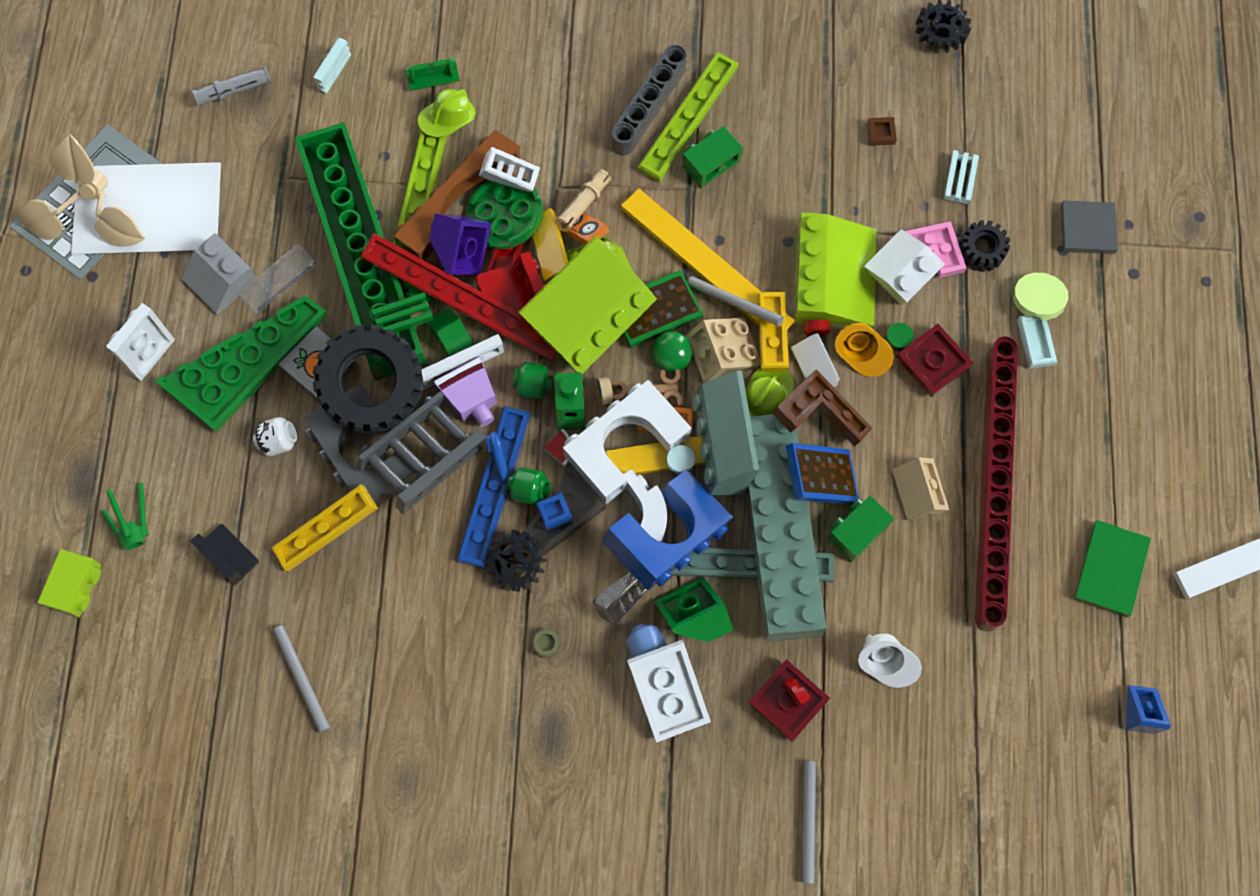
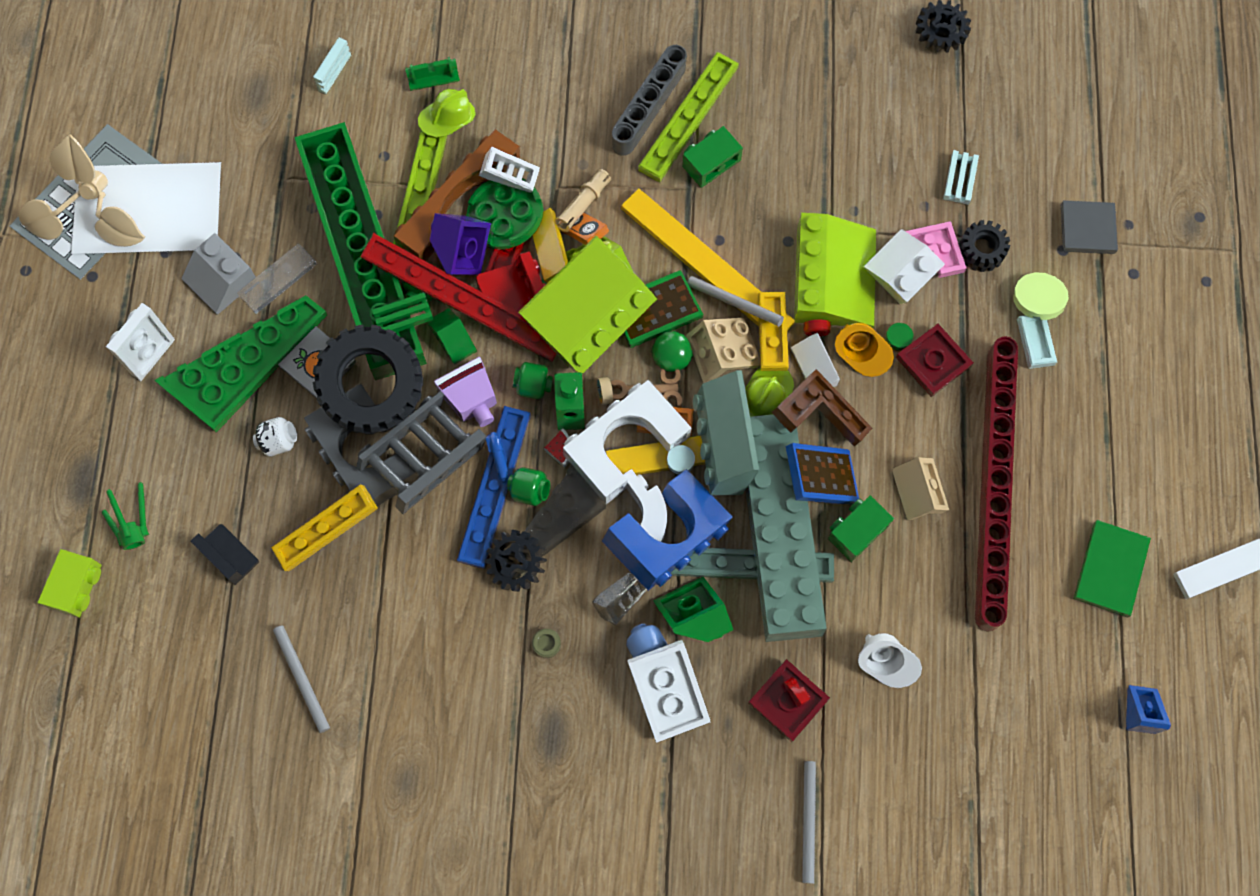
light grey pin [192,66,271,106] -> none
white tile [421,334,504,391] -> none
blue tile [536,493,573,530] -> none
reddish brown tile [867,117,897,146] -> none

